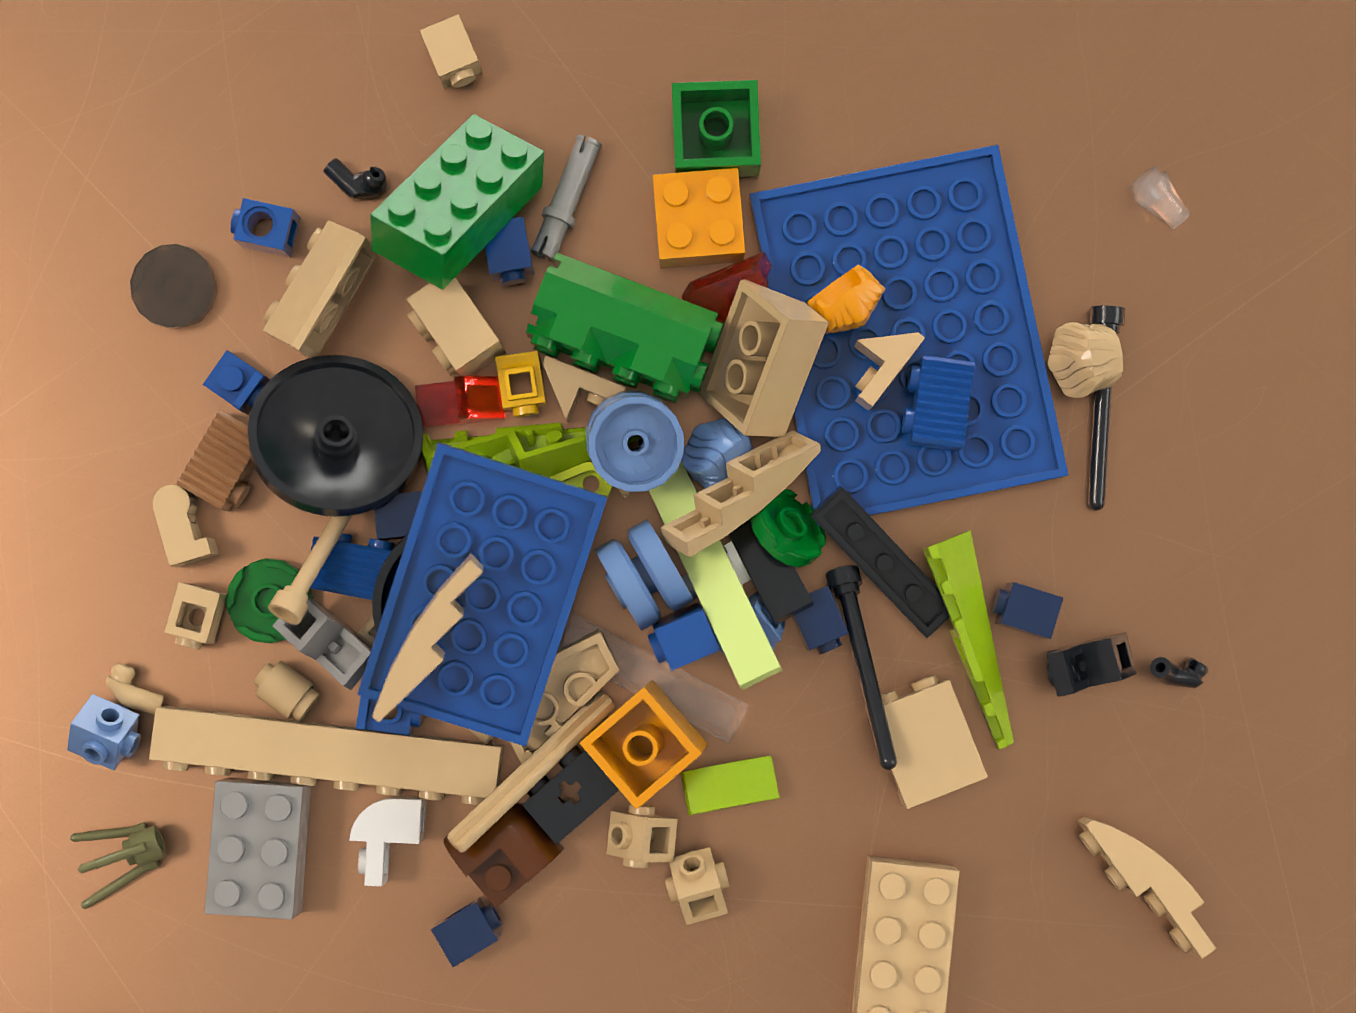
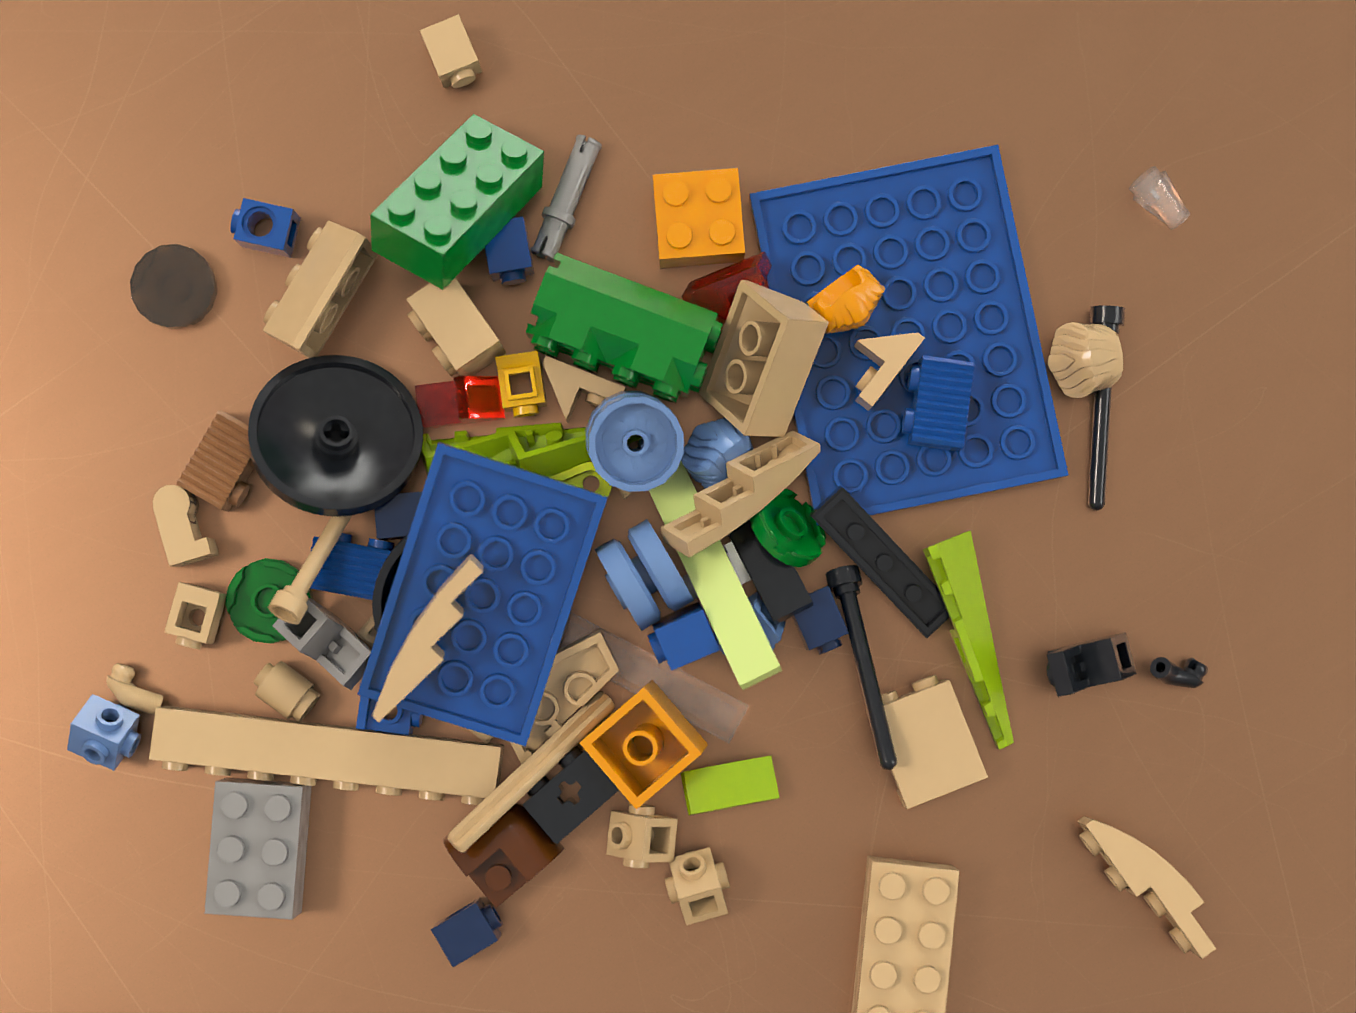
olive plant [70,822,166,909] -> none
blue bracket [203,350,271,415] -> none
black arm [323,158,386,199] -> none
white brick [349,795,426,886] -> none
green brick [672,80,761,177] -> none
dark blue brick [992,582,1063,639] -> none

